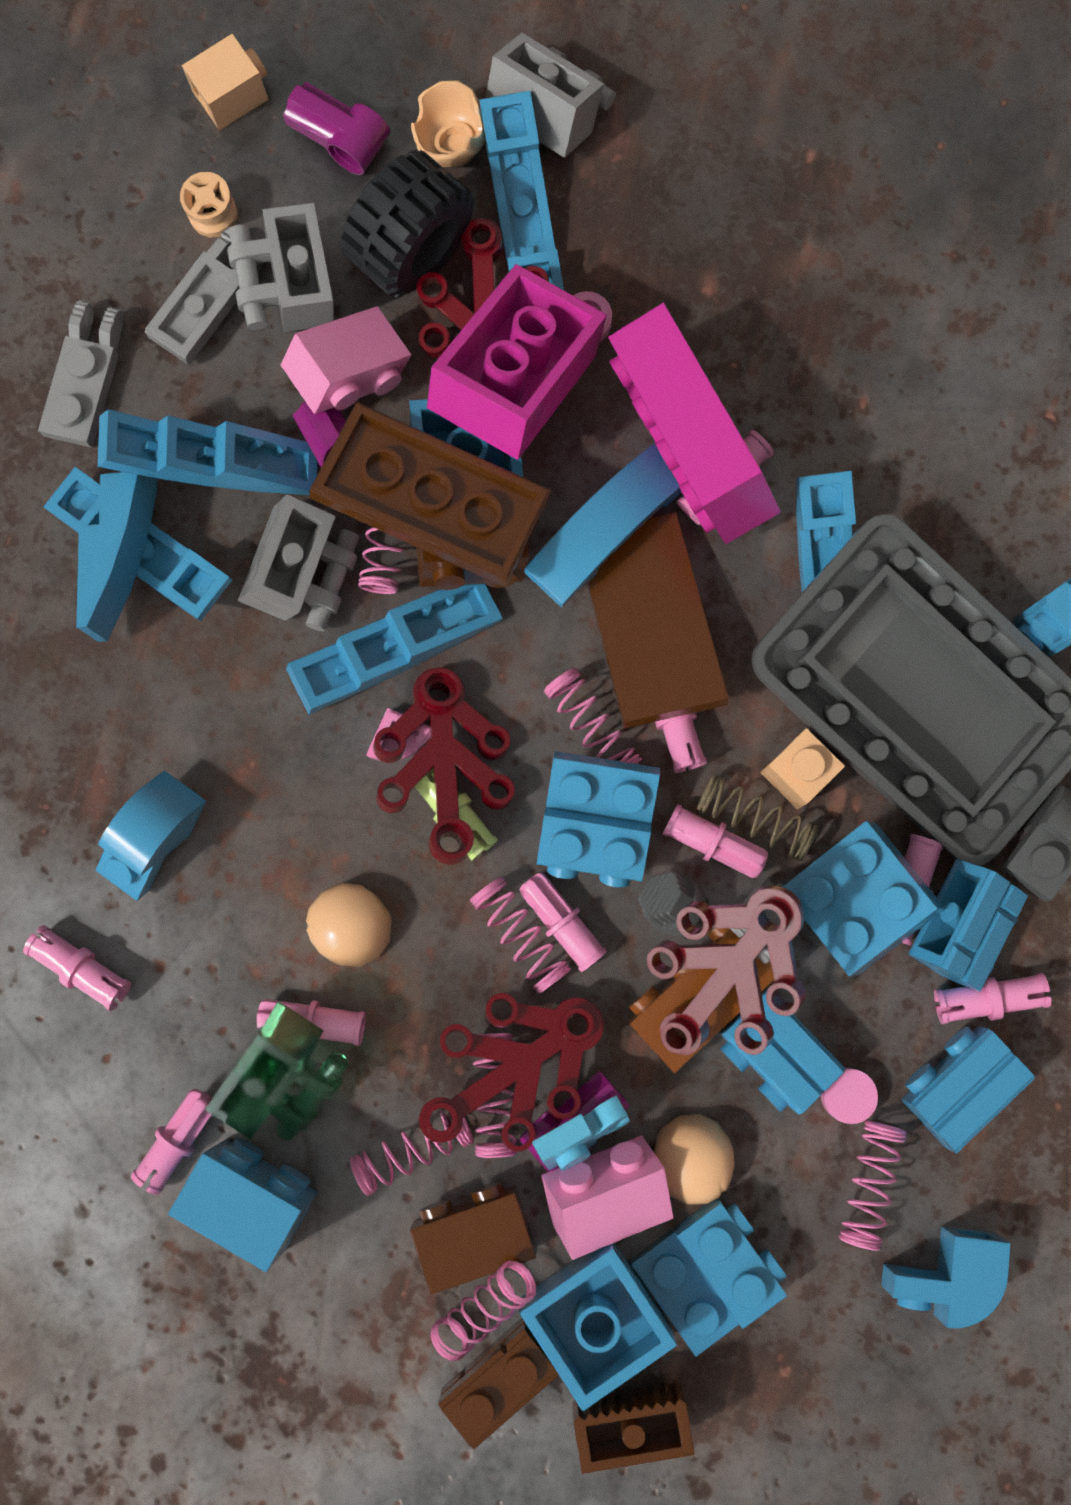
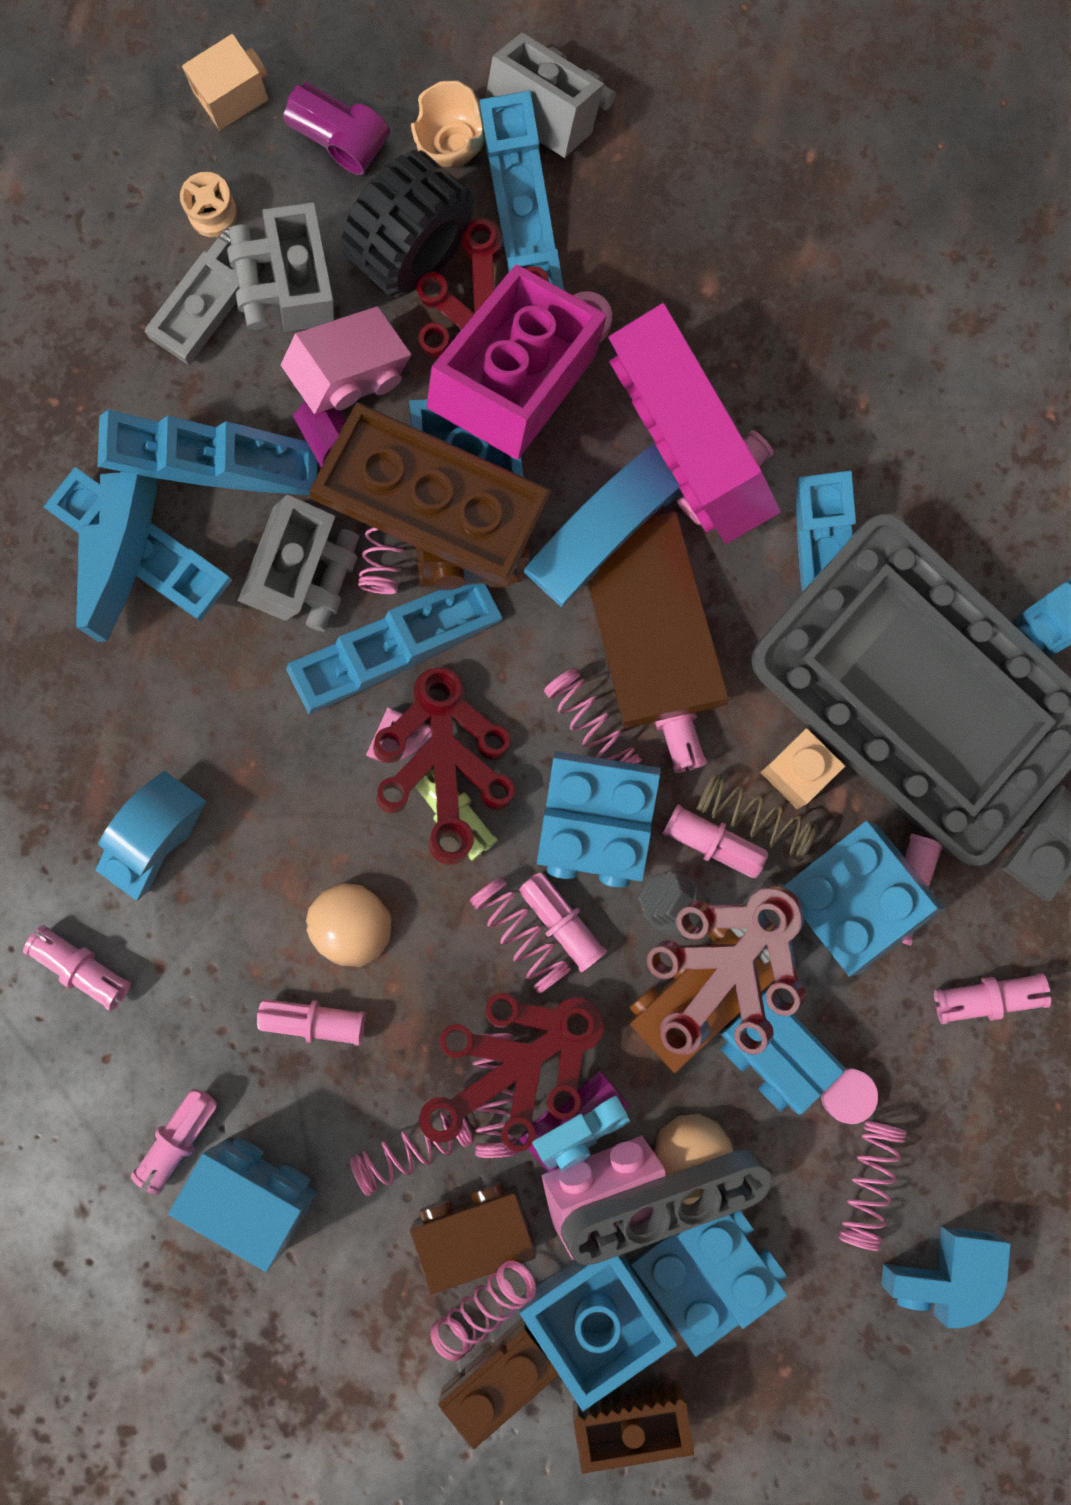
light grey hinge [38,300,124,448] -> none
clear green brick [204,1001,349,1141] -> none
dark azure brick [901,1026,1035,1154] -> none
dark azure brick [908,859,1028,992] -> none
none -> dark grey beam [561,1150,772,1265]

